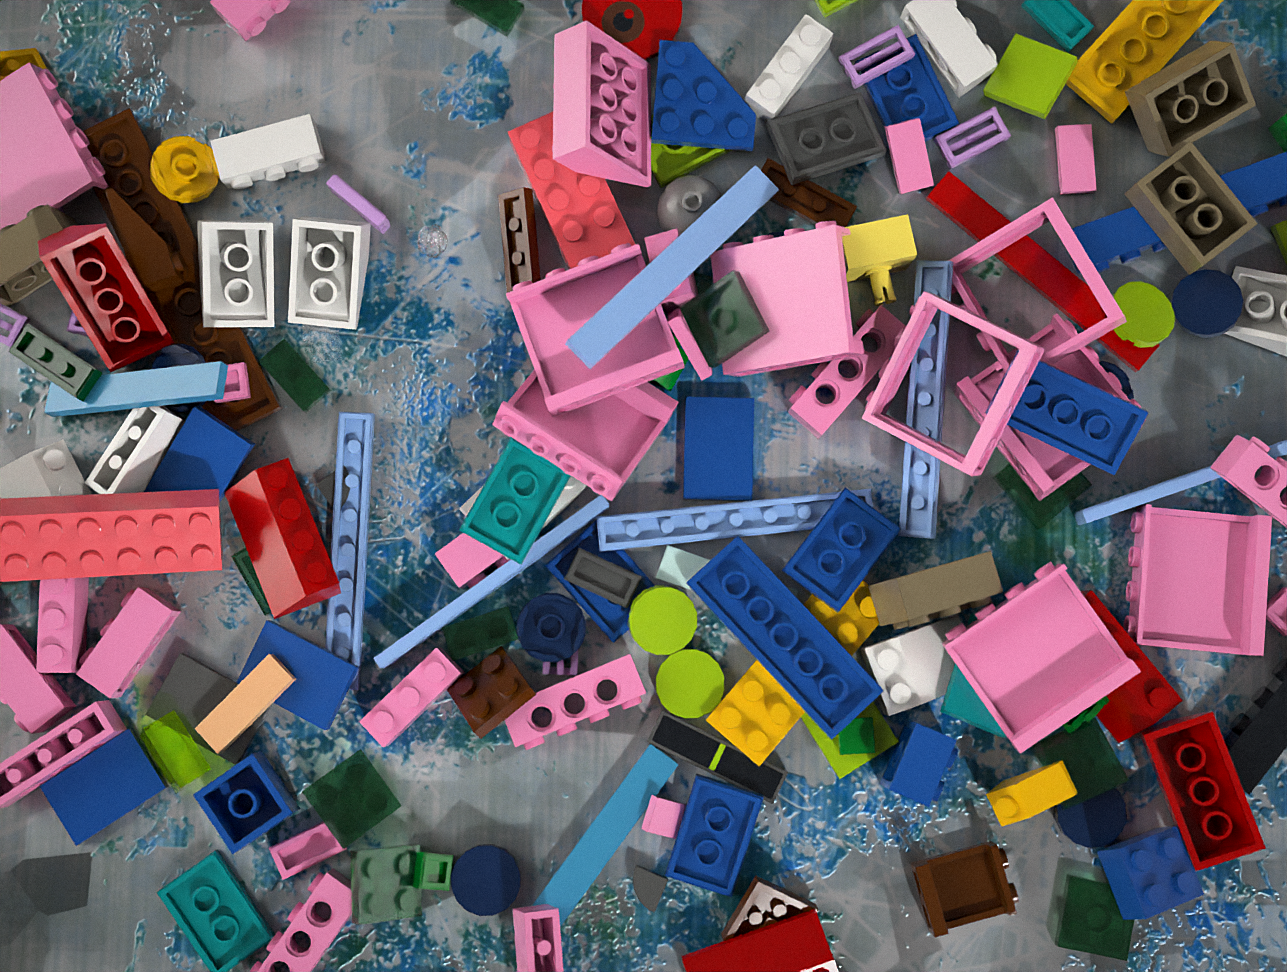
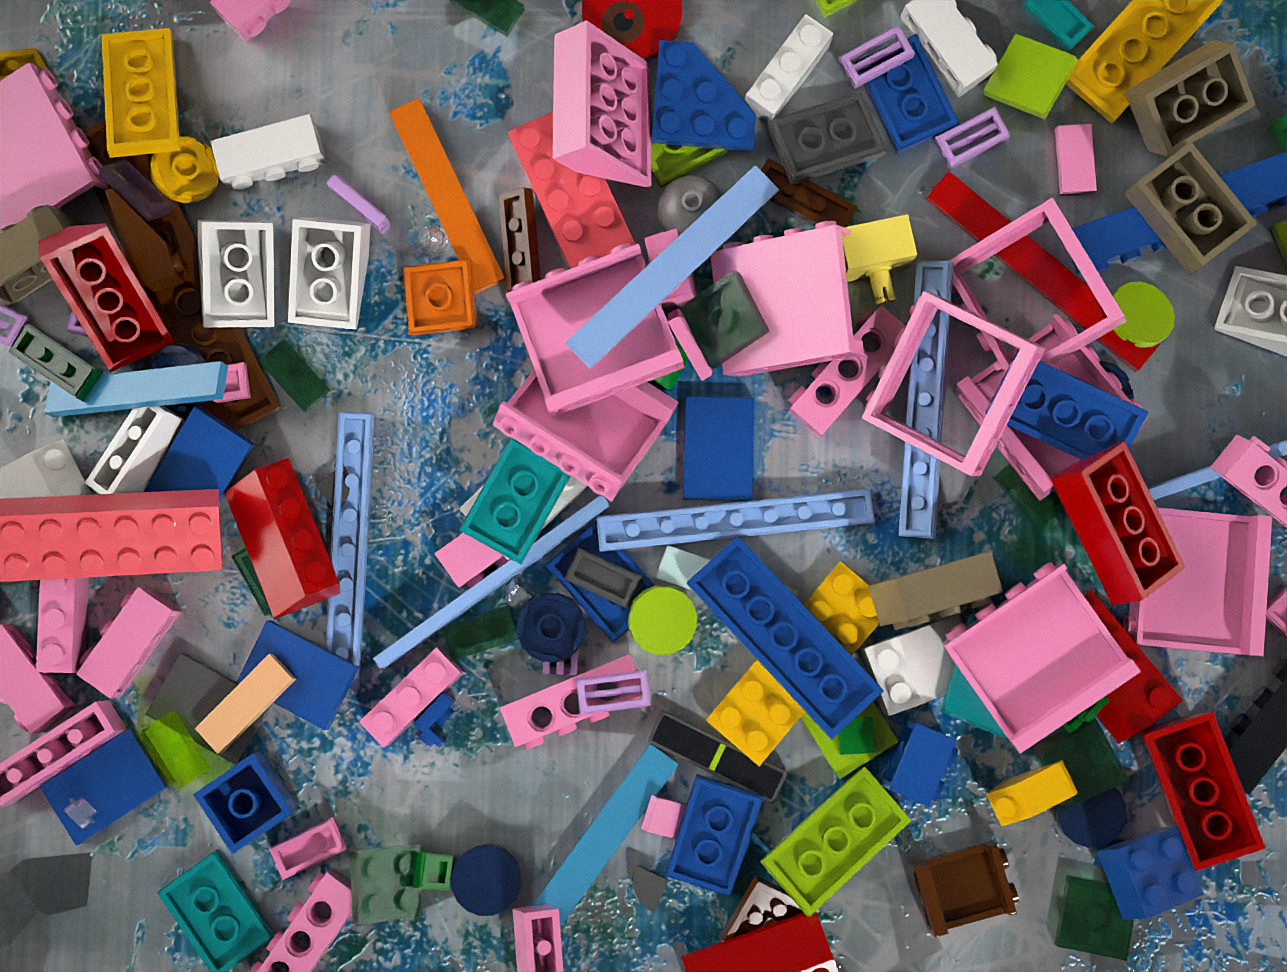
clear green plate [302,749,402,849] -> none
reddish brown plate [447,646,536,739] -> none
lime tile [656,649,725,718] -> none
blue tile [782,487,901,613] -> none
bright pink tile [884,118,934,194] -> none
dark blue tile [1171,269,1243,338] -> none
none -> clear plate [63,797,97,830]
none -> tile [99,159,174,221]
none -> yellow plate [101,28,180,158]
none -> orange tile [389,98,506,295]
none -> orange tile [403,259,478,336]
none -> blue bracket [414,691,456,748]
none -> clear plate [503,578,535,609]
none -> lavender tile [576,670,651,715]
none -> lime plate [760,767,912,916]
none -> red slope [1051,441,1185,605]

